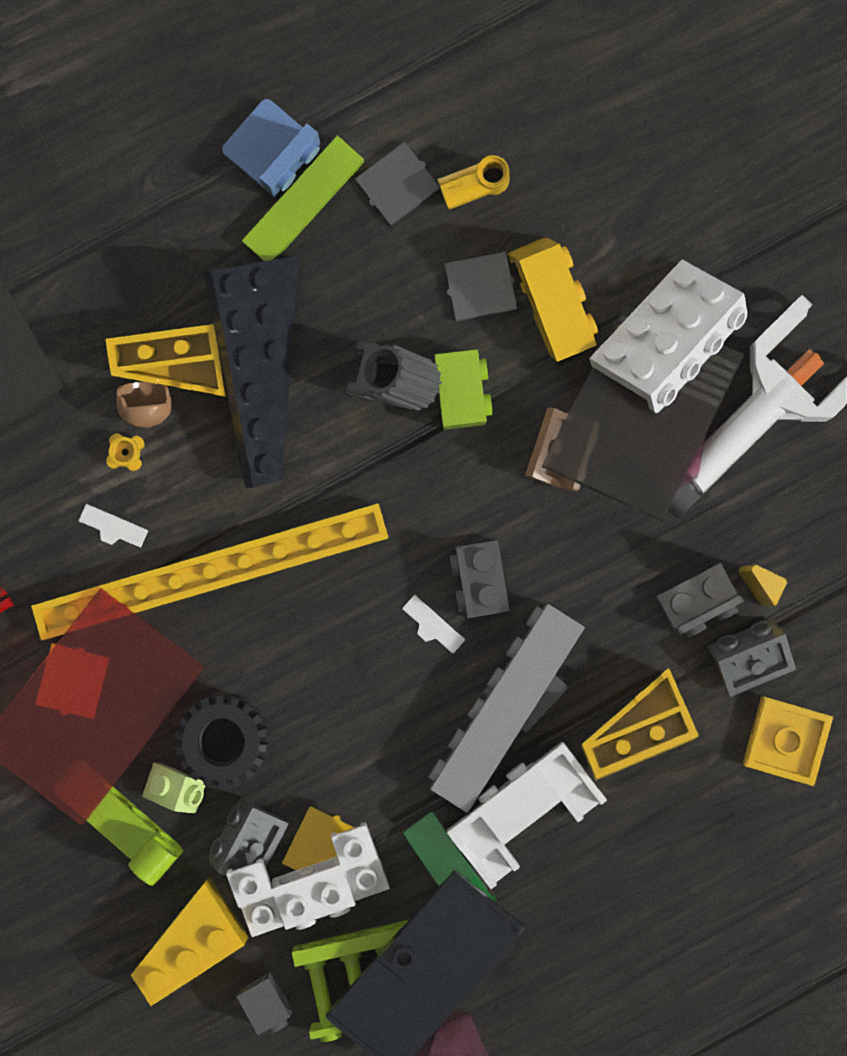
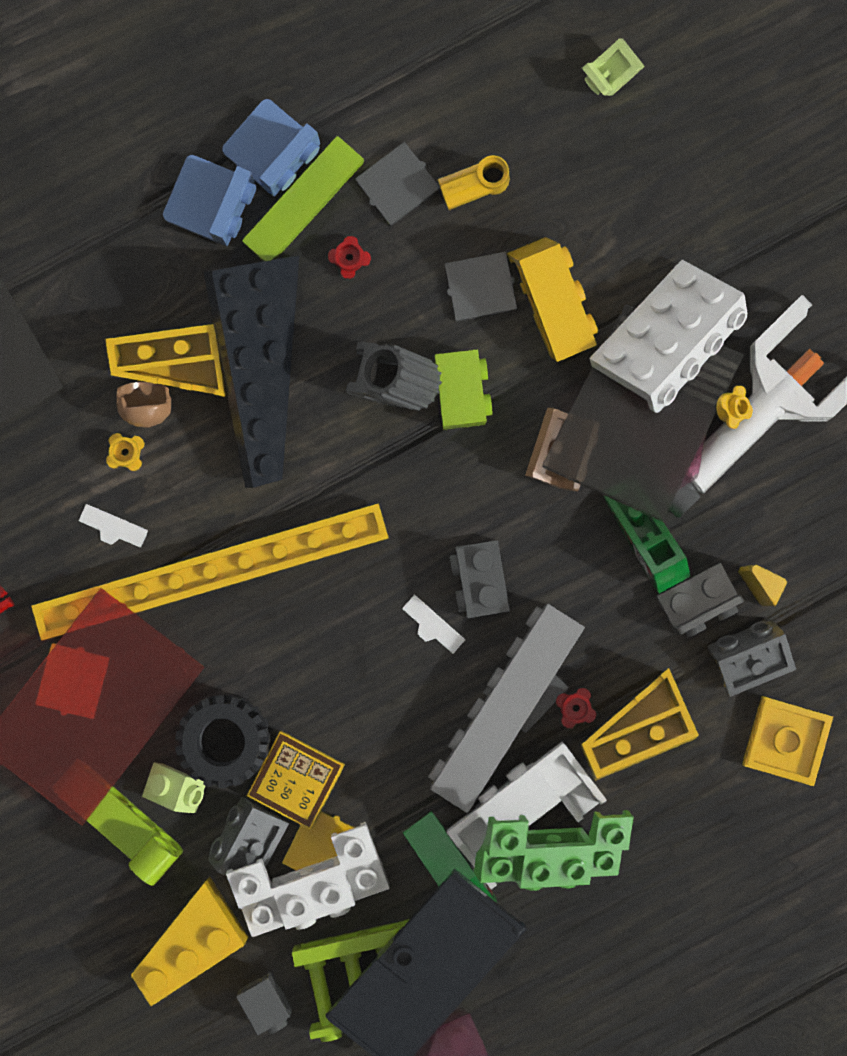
none -> medium blue bracket [163,155,256,247]
none -> tile [247,731,345,830]
none -> red plate [328,236,371,279]
none -> bright green bracket [474,810,633,891]
none -> red plate [556,688,596,728]
none -> yellowish green bracket [582,38,645,96]
none -> green slope [602,476,691,594]
none -> yellow plate [716,386,753,429]

